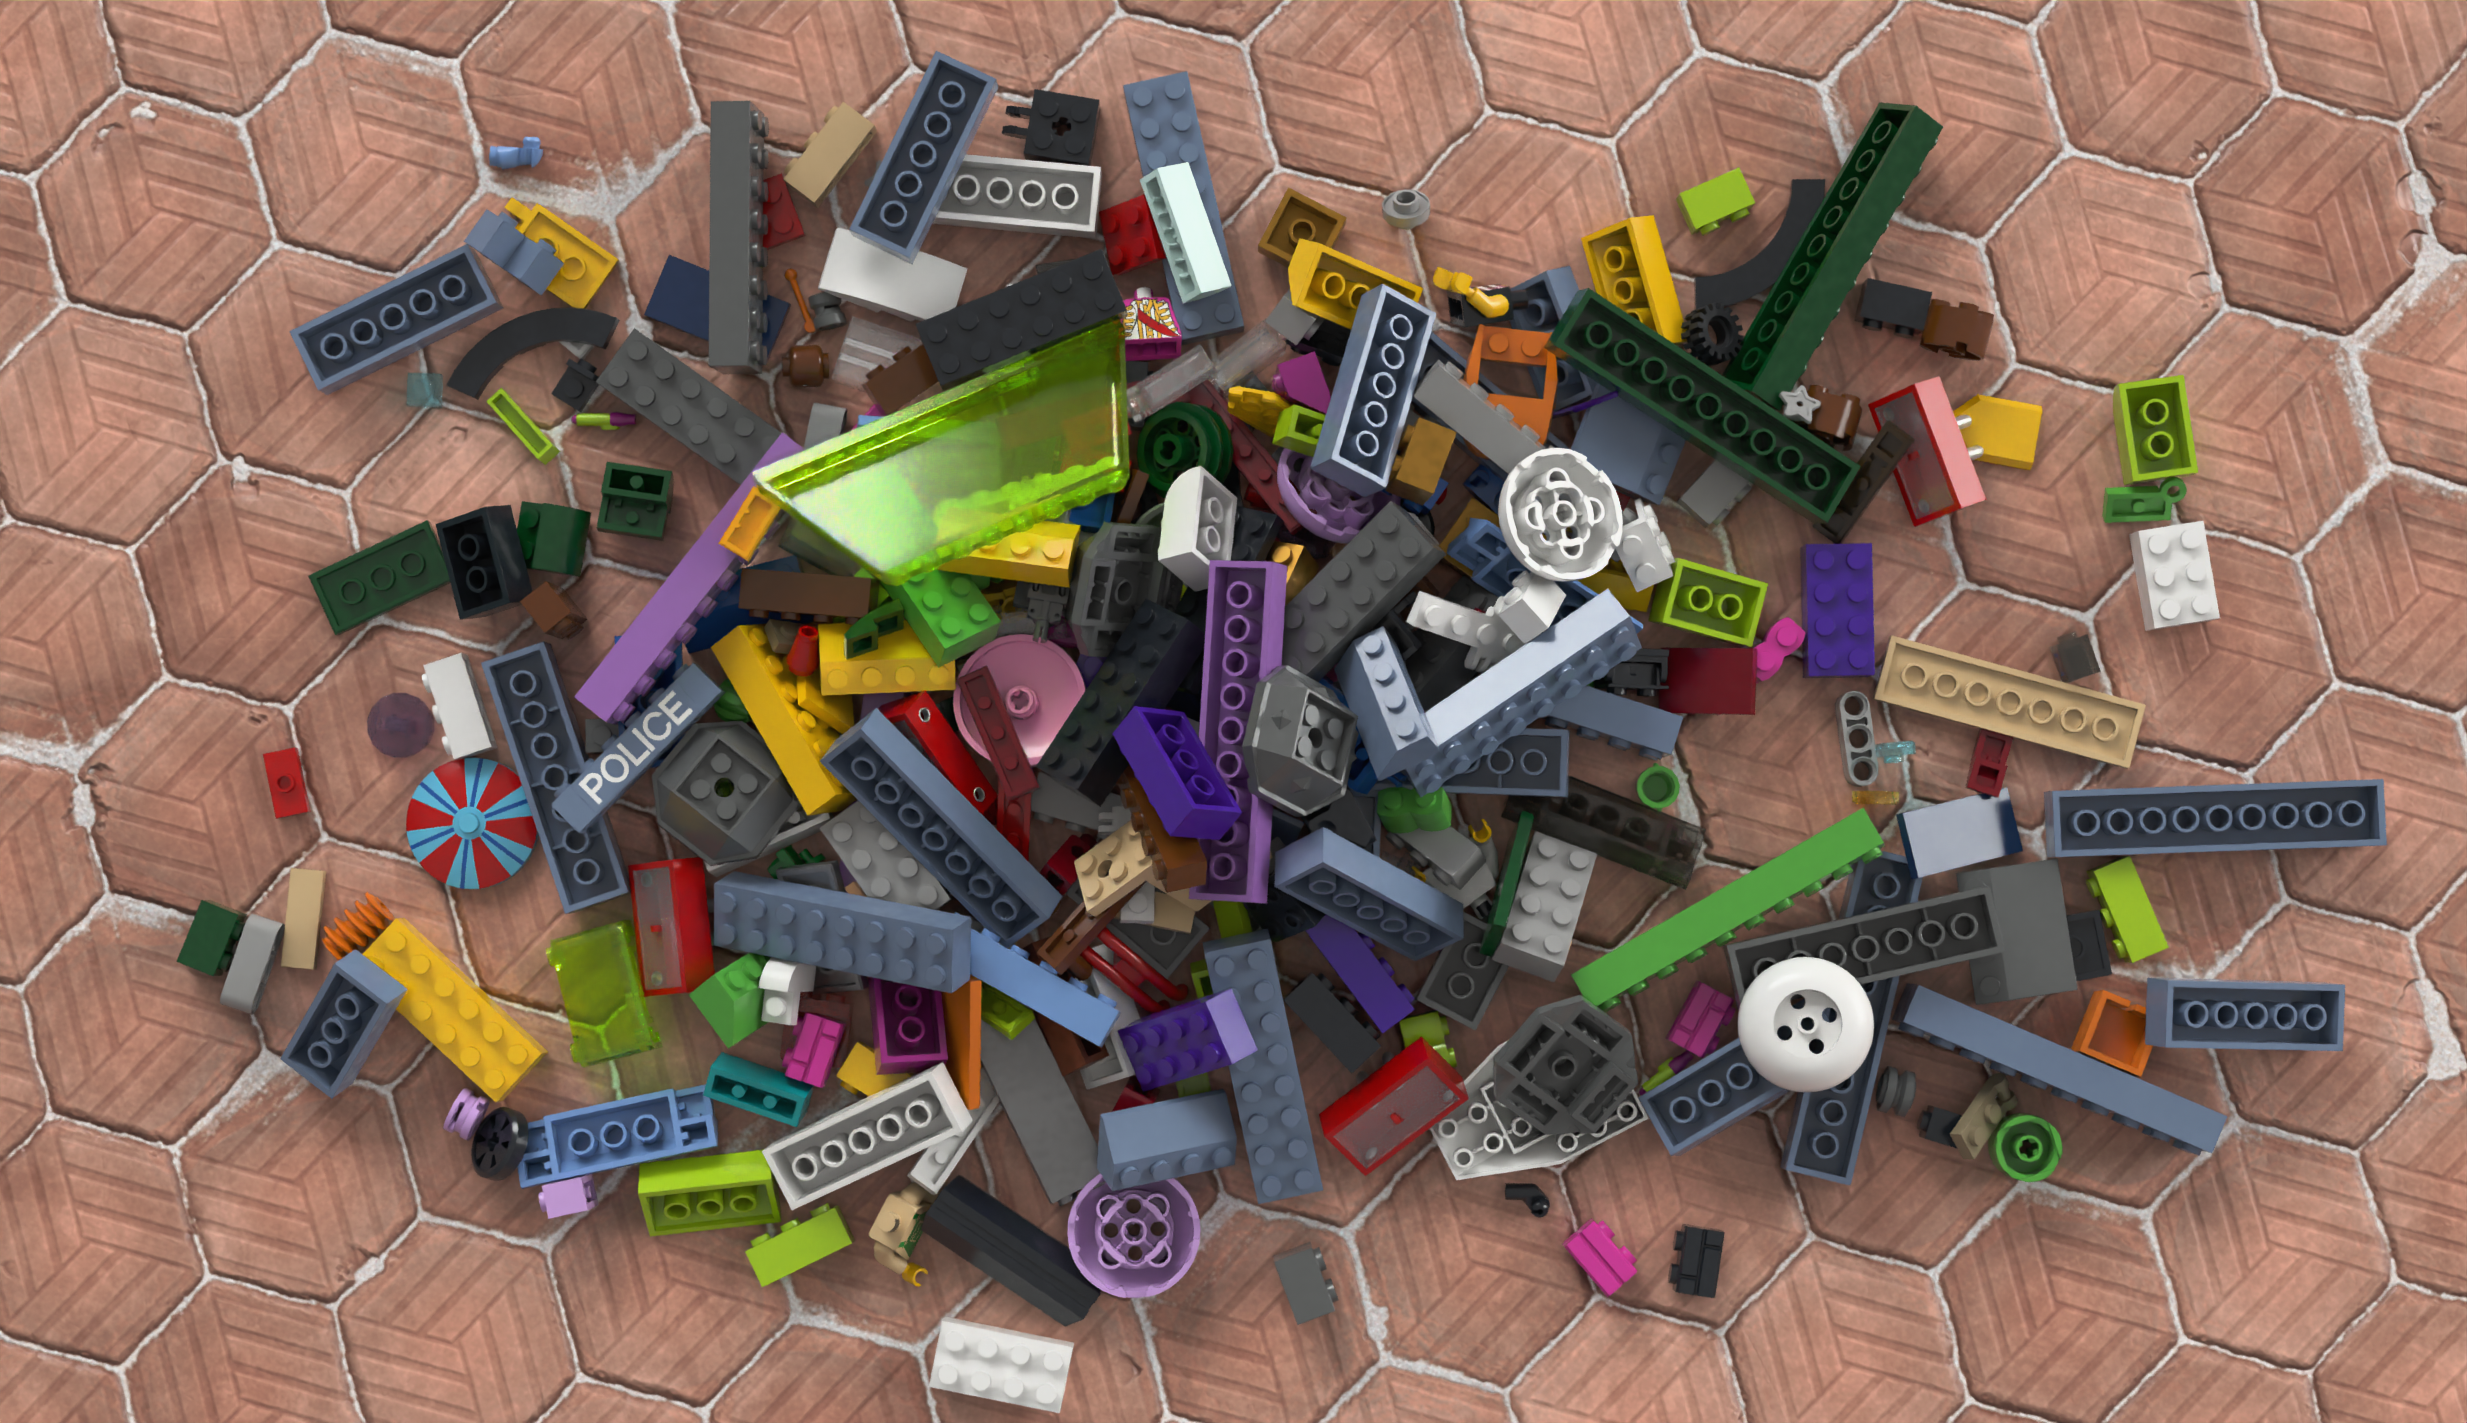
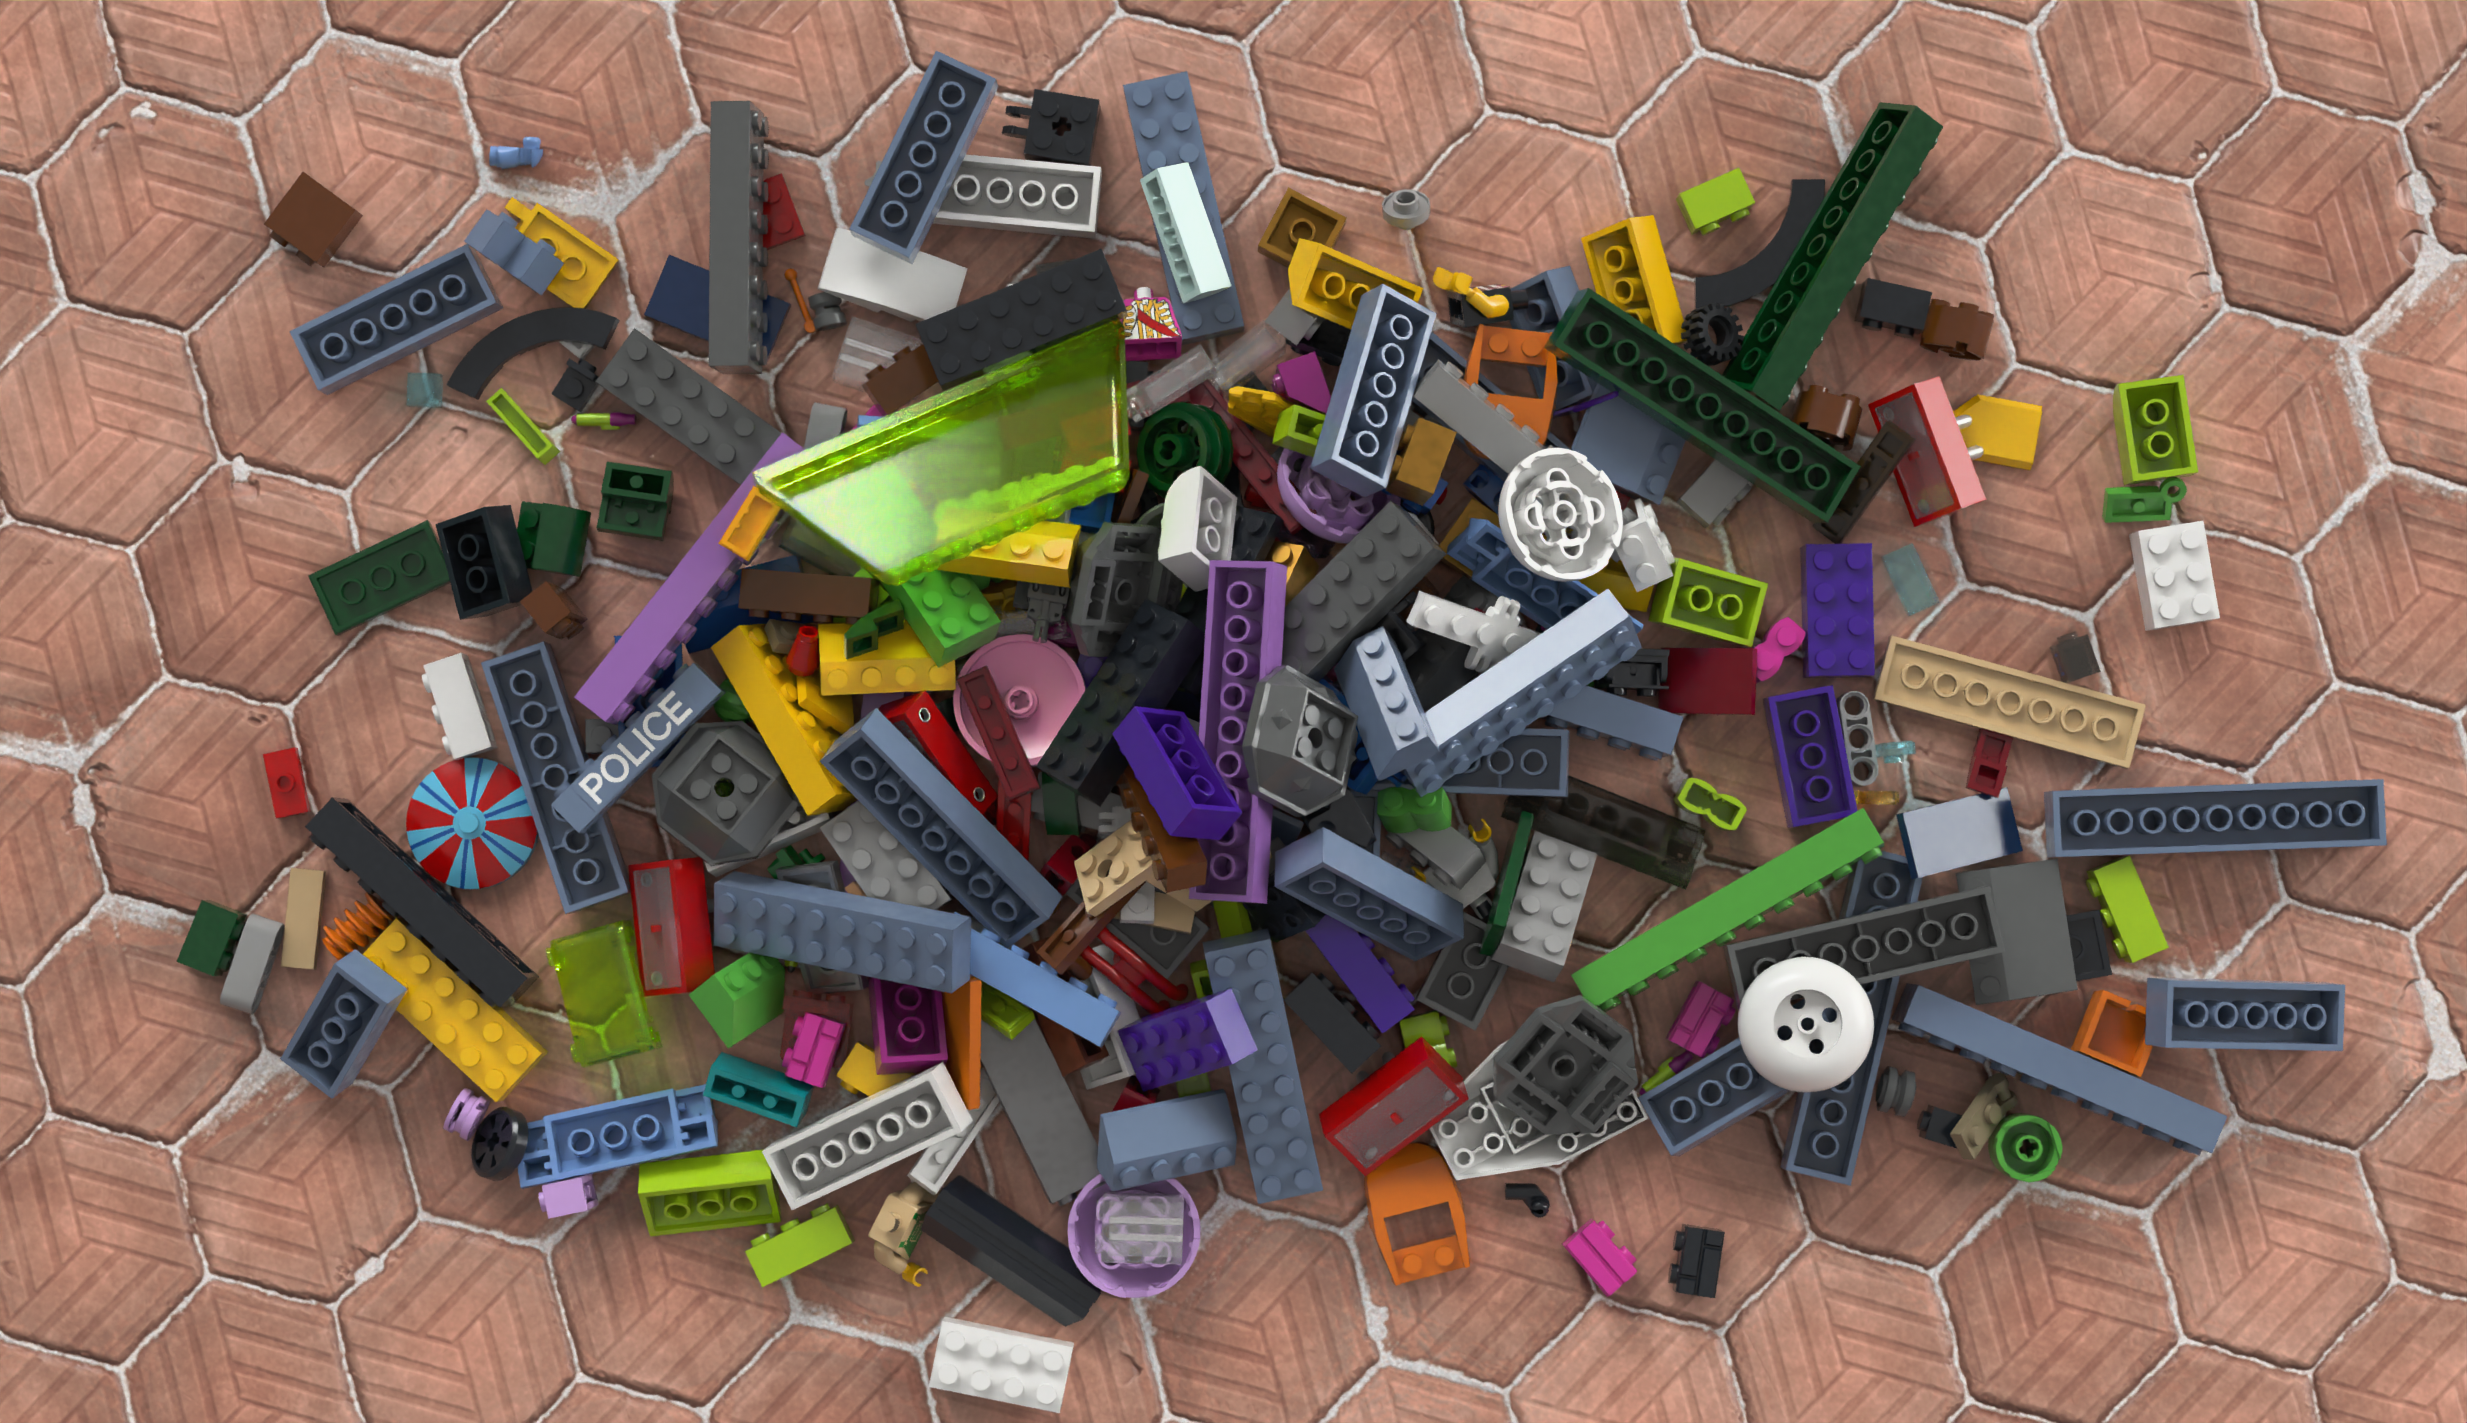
clear purple tile [367,693,434,758] -> none
white brick [758,957,816,1025] -> none
reddish brown head [782,345,829,388] -> none
tan brick [783,102,877,208] -> none
red plate [1099,194,1166,275] -> none
dark grey brick [1273,1242,1339,1325] -> none
white brick [1498,570,1566,644] -> none
bright green piece [1636,763,1680,812] -> none
light grey plate [1779,385,1821,424] -> none
none -> reddish brown brick [264,172,363,268]
none -> black brick [305,797,539,1008]
none -> dark green slope [1042,772,1082,835]
none -> clear brick [1095,1192,1184,1265]
none -> orange slope [1364,1142,1470,1286]
none -> lime brick [1673,778,1747,831]
none -> dark purple brick [1763,685,1858,828]
none -> clear light blue tile [1881,543,1940,617]

